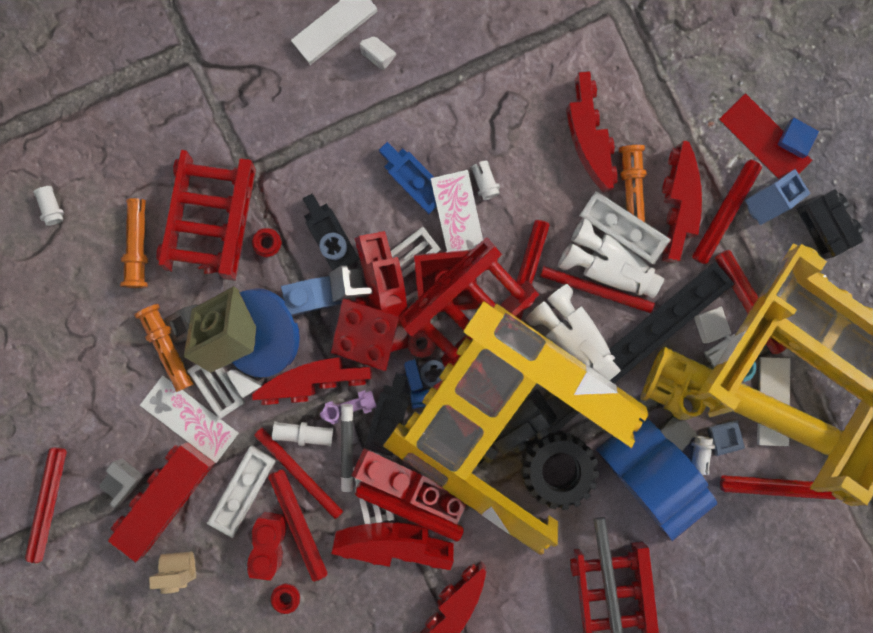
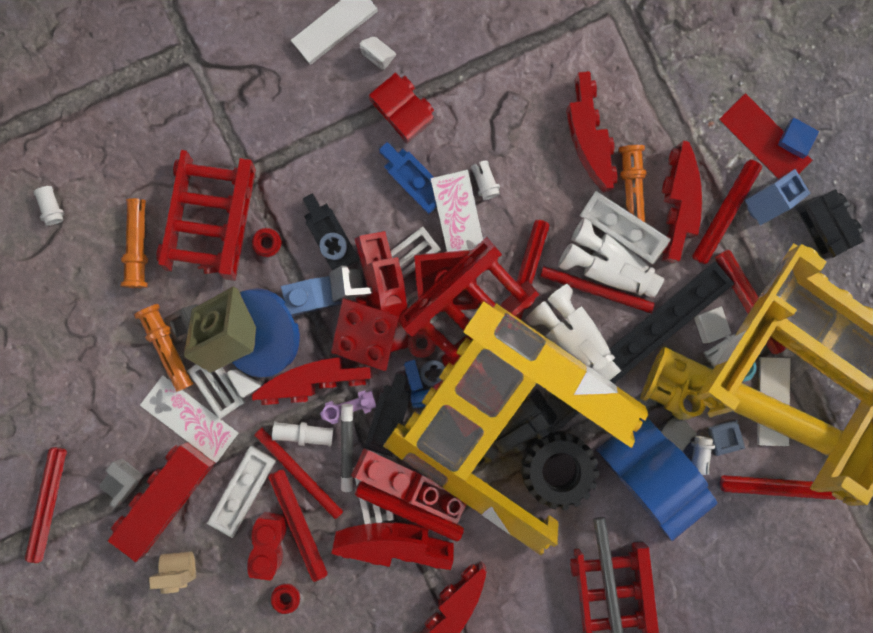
none -> red brick [369,72,434,144]

